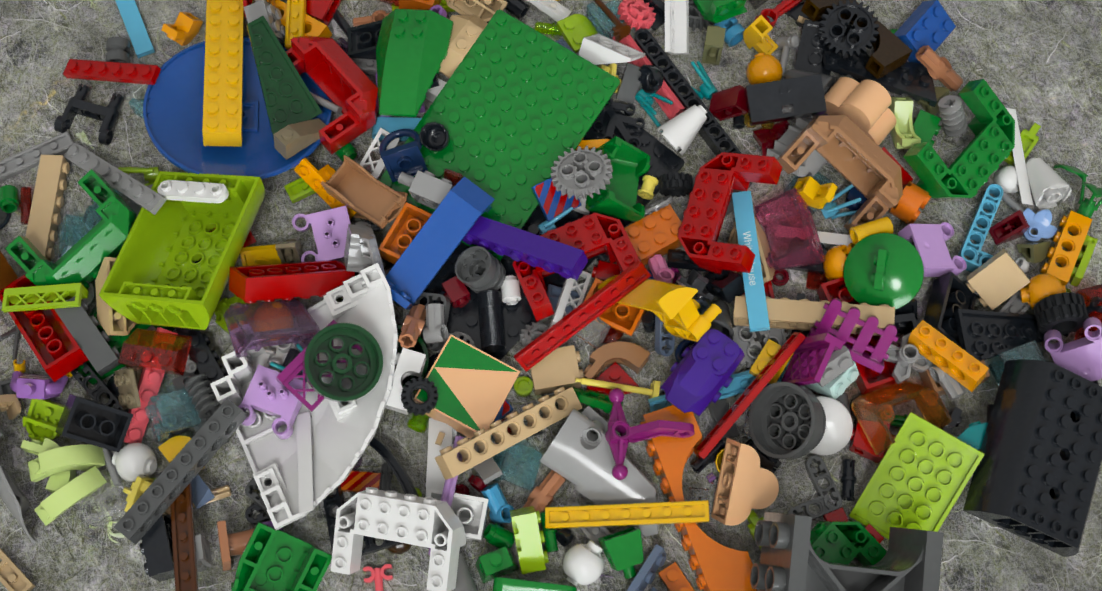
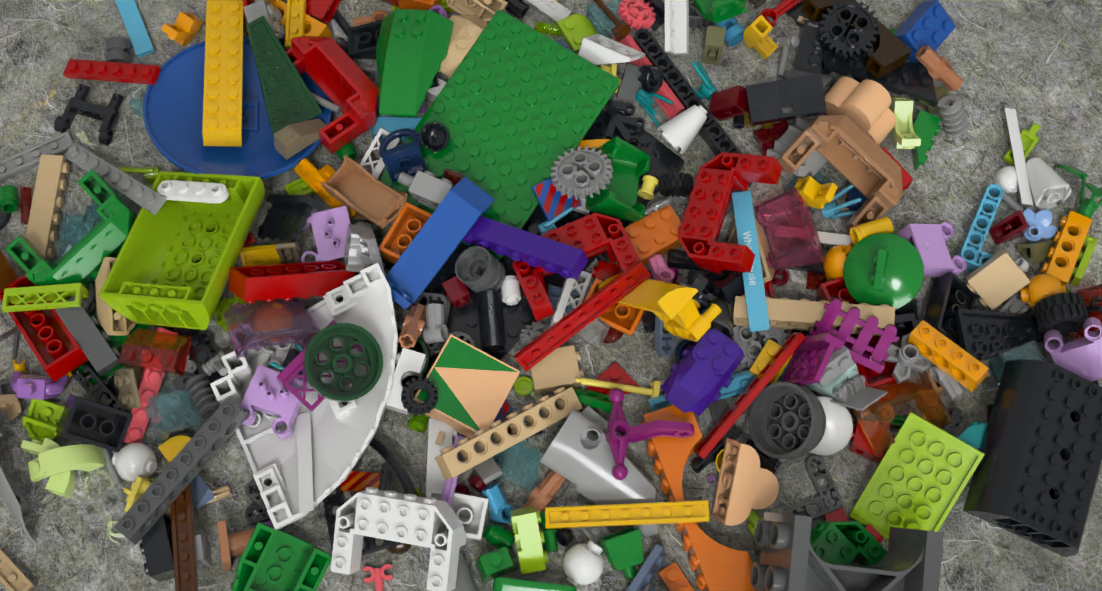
yellowish green arch [34,466,107,526] -> none
medium nougat arch [583,341,651,380] -> none
light orange brick [746,52,783,85] -> none
black pin [840,459,857,501] -> none
orange brick [889,181,932,224] -> none
green wedge [903,79,1015,199] -> none
none -> light grey piece [201,351,228,376]
none -> black fence [257,194,323,242]
none -> light grey hinge [830,375,888,411]

